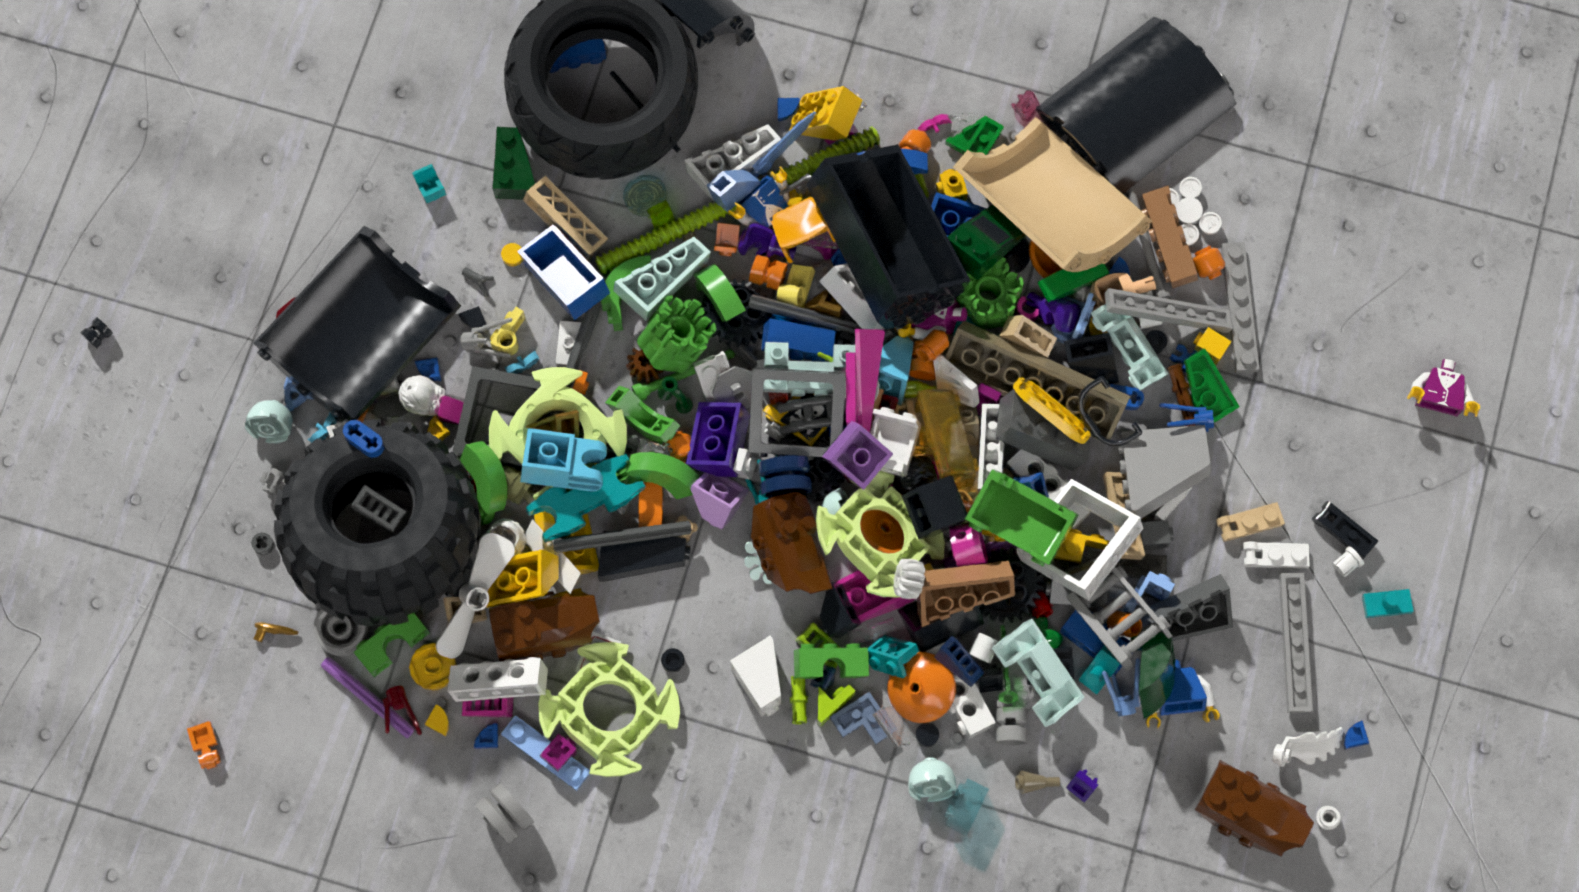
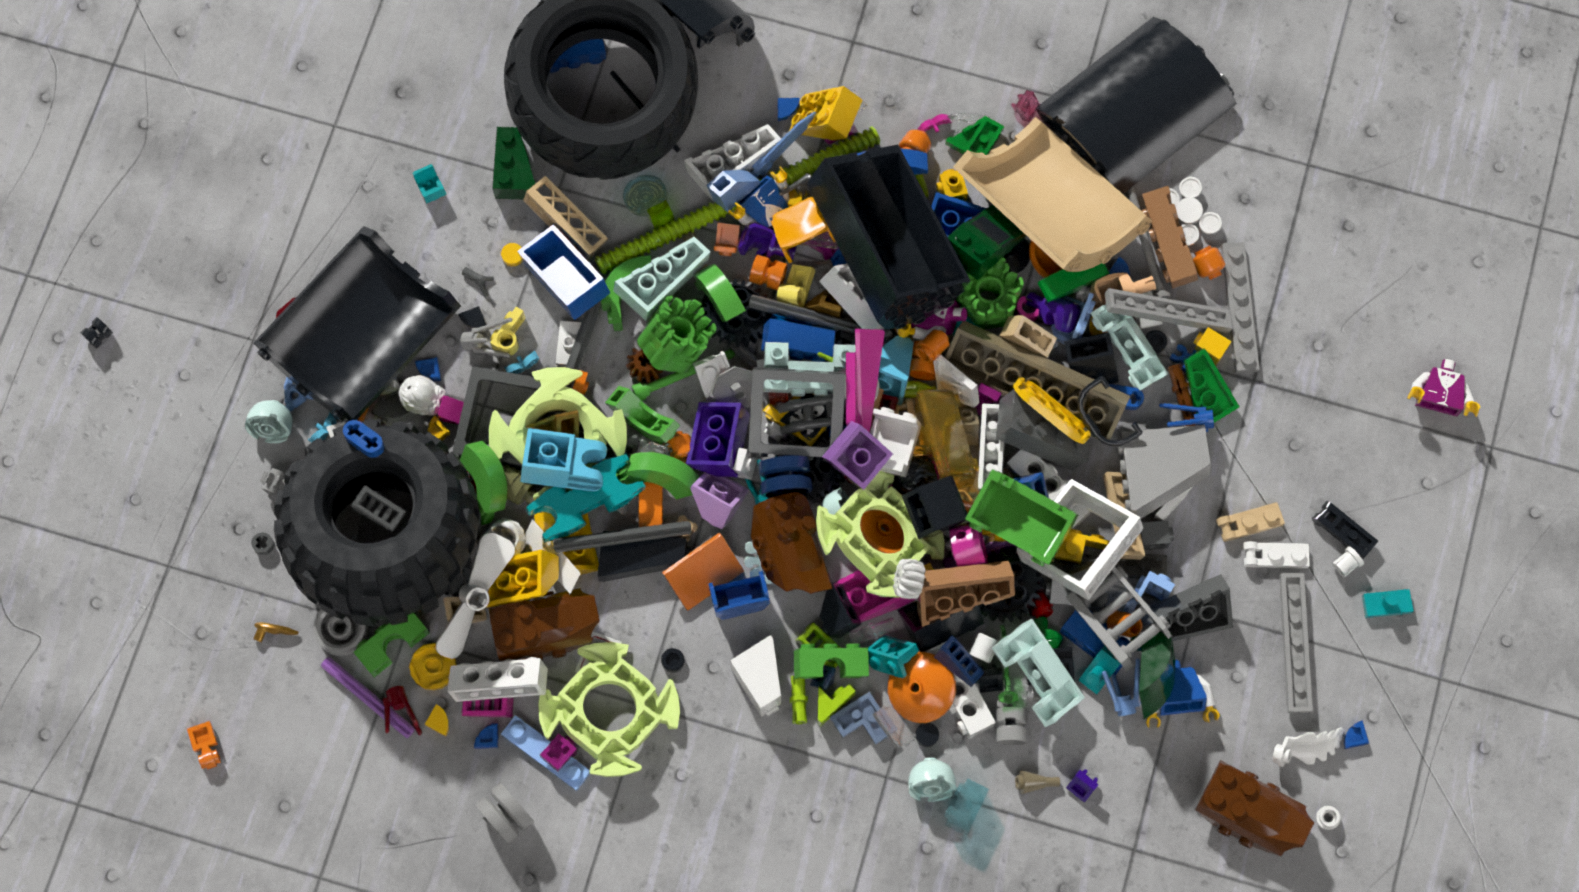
dark green plant [657,377,693,414] -> none
none -> orange tile [662,533,744,611]
none -> blue piece [708,571,770,620]

